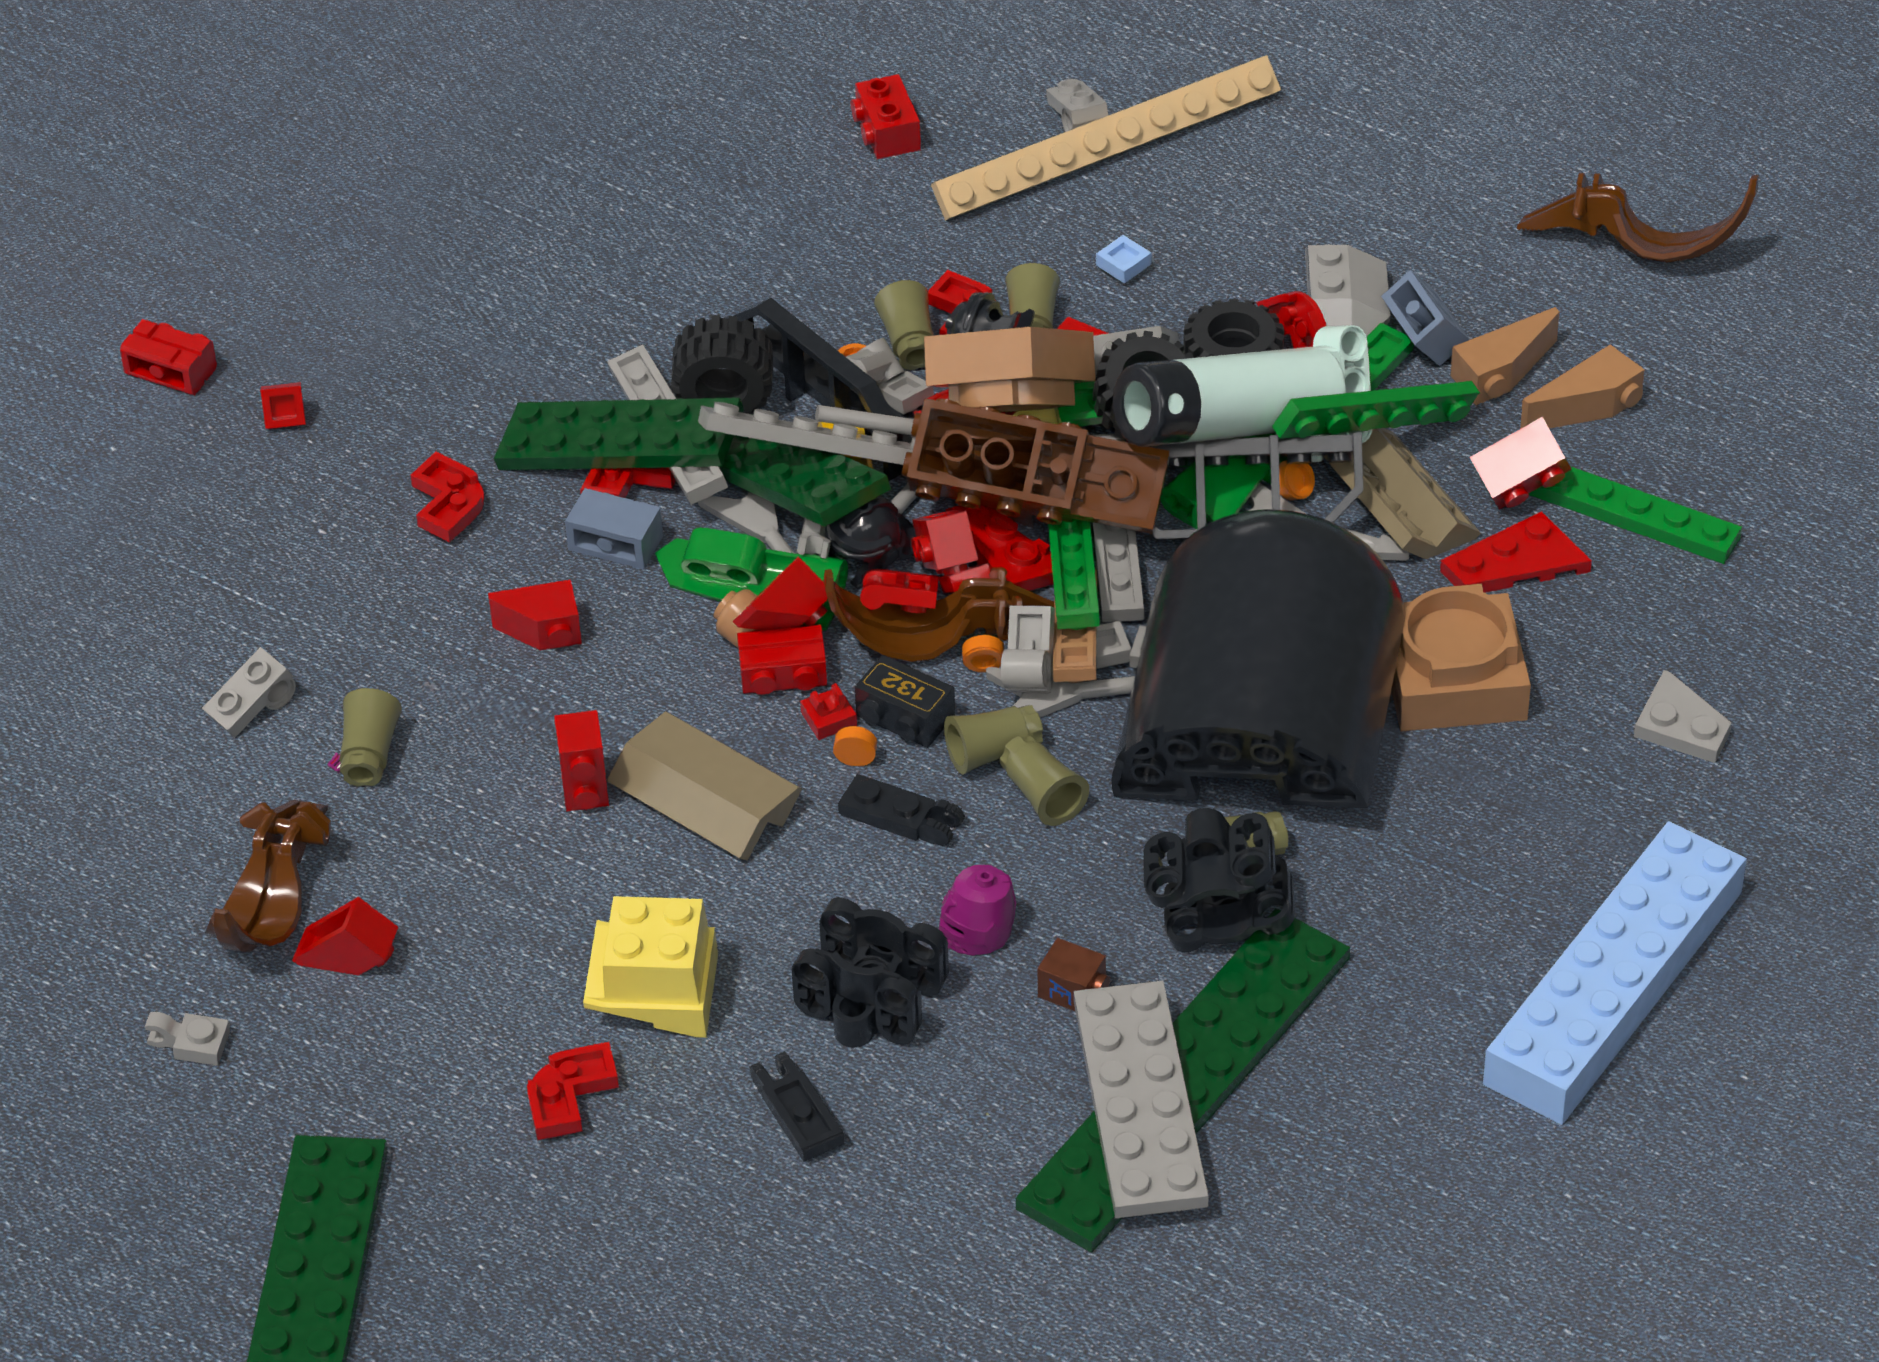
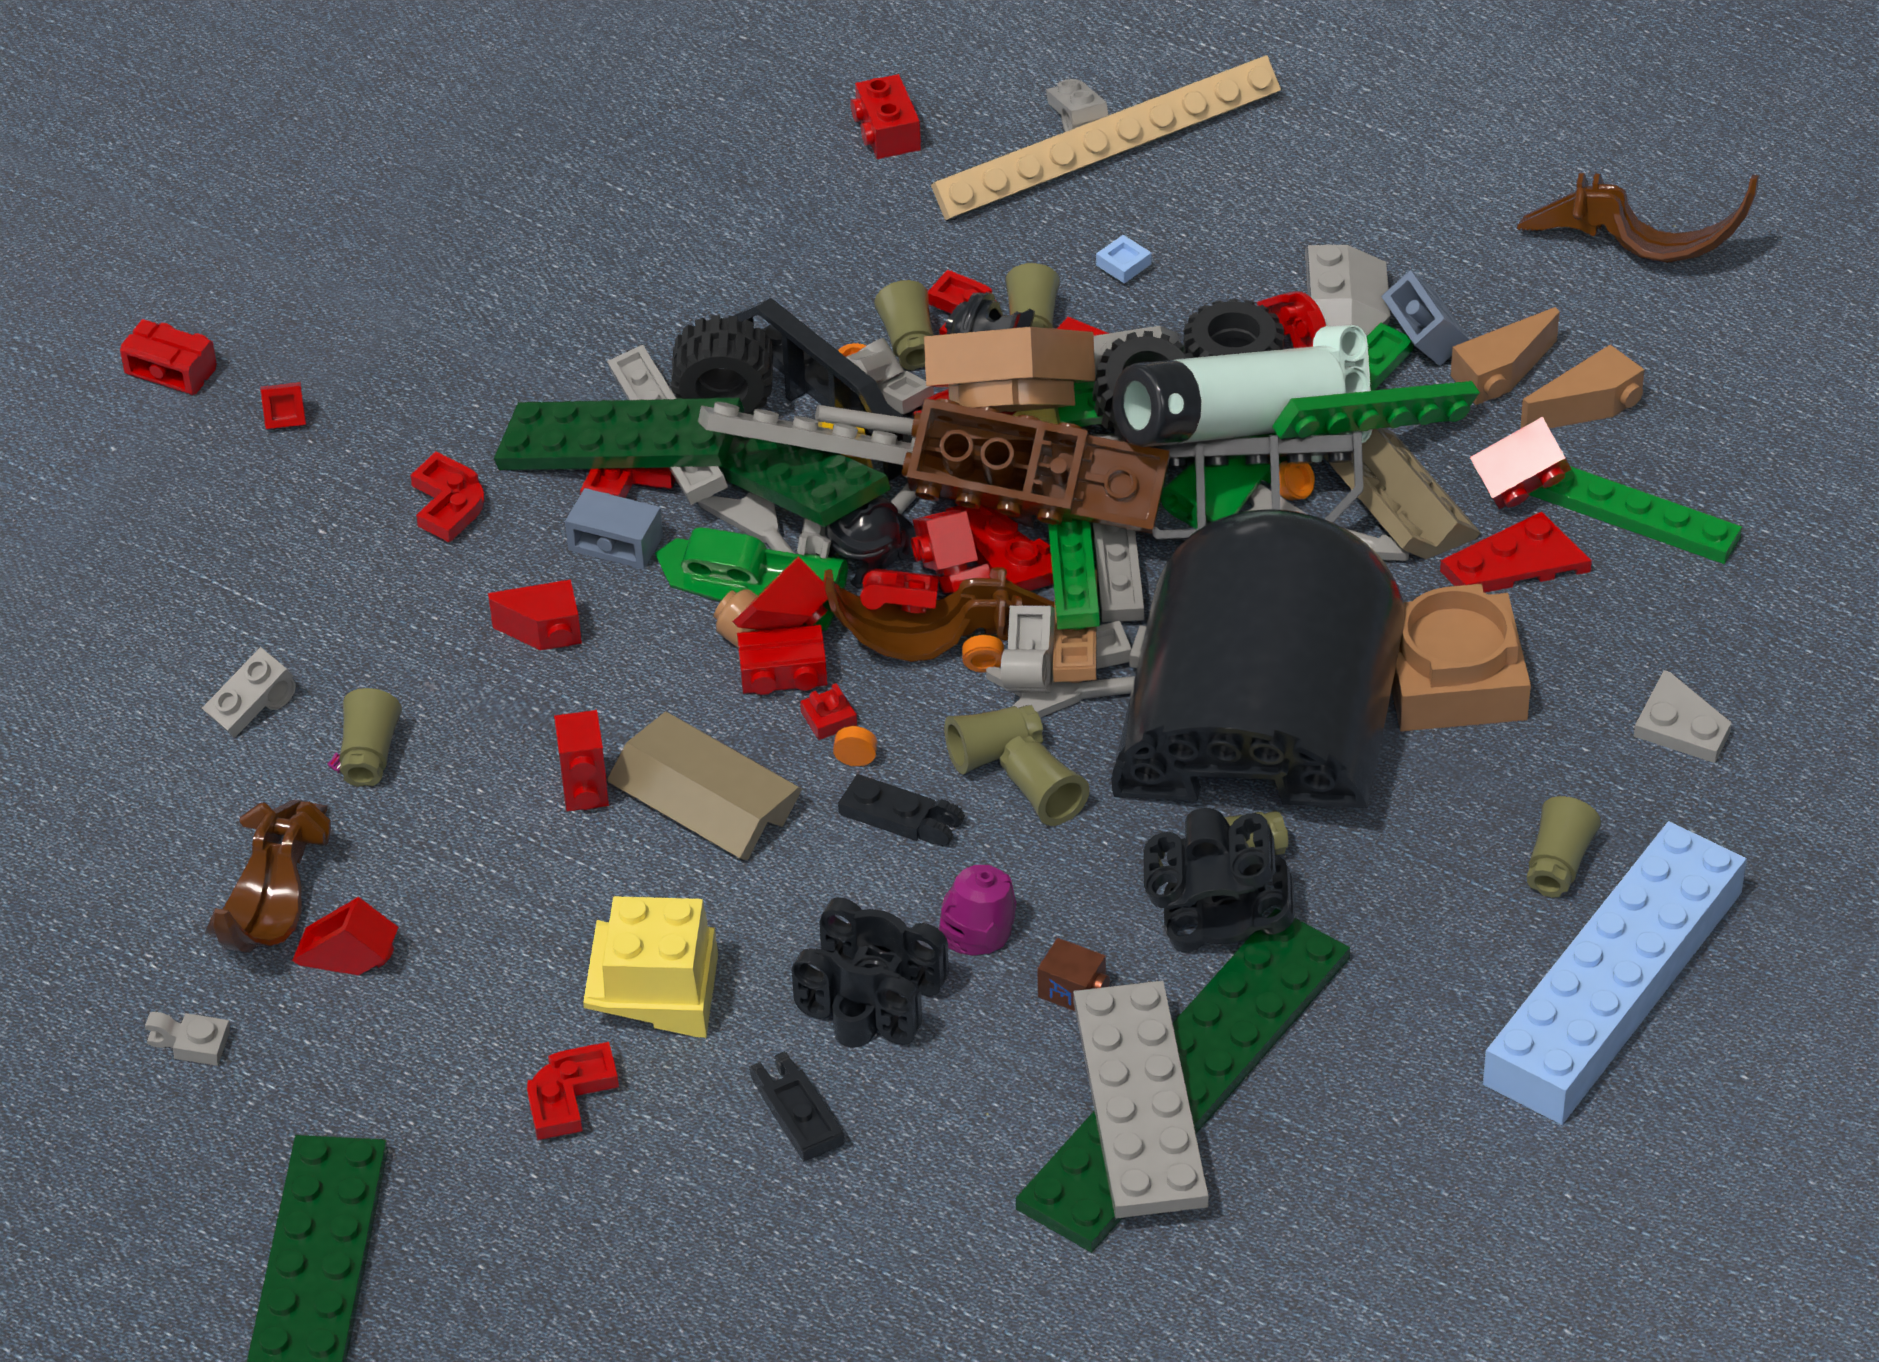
black brick [855,655,955,748] -> none
none -> olive plant [1527,796,1601,898]

